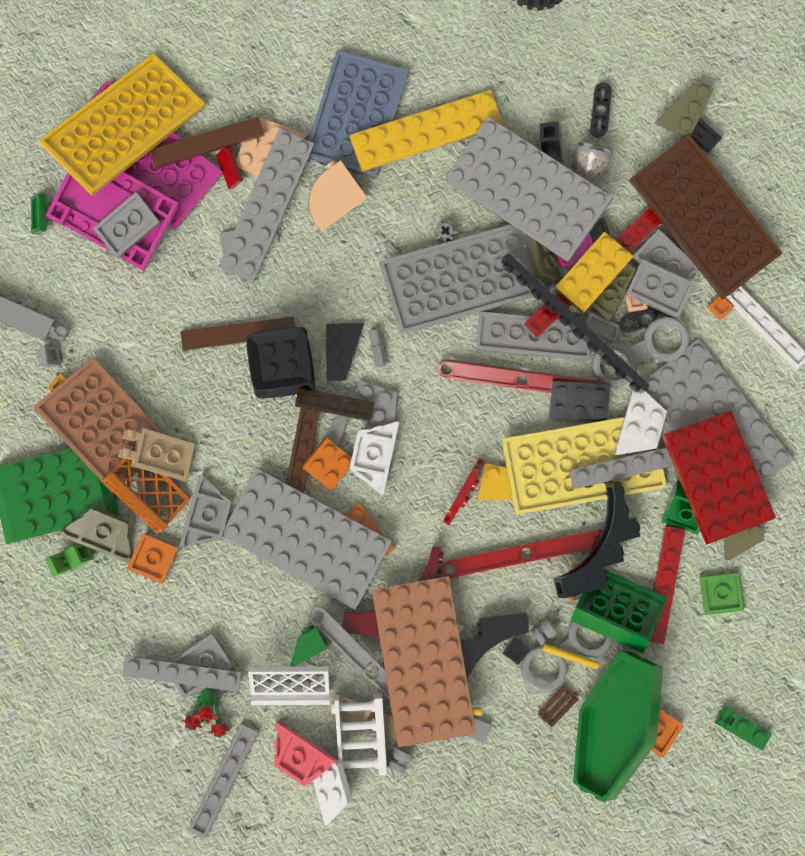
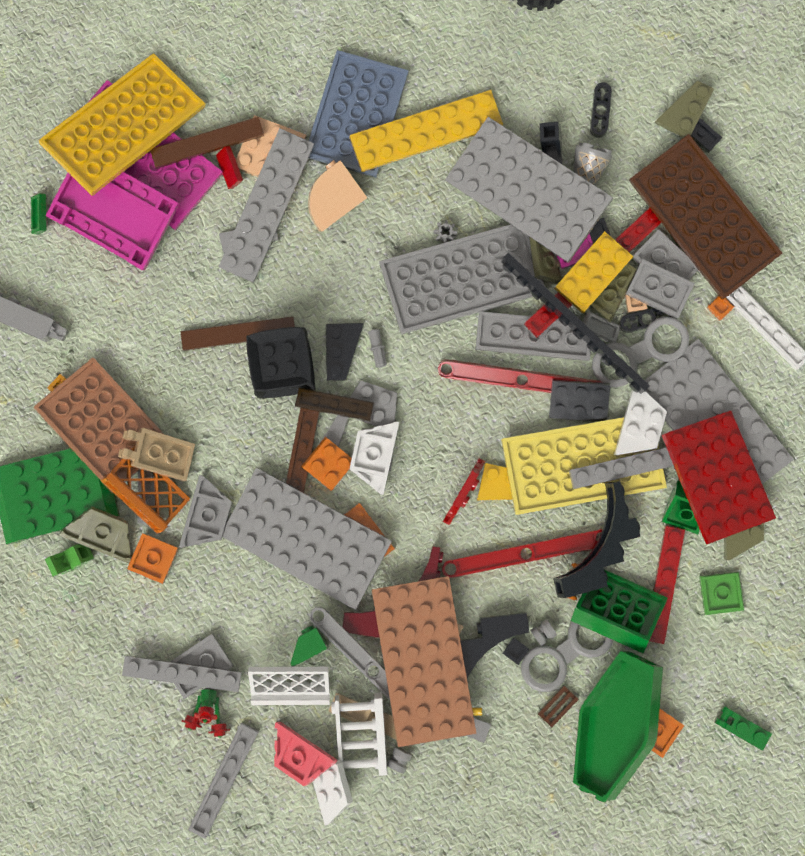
light grey tile [37,346,61,367] -> none
light grey plate [93,192,161,259] -> none
yellow bar [542,643,600,669] -> none

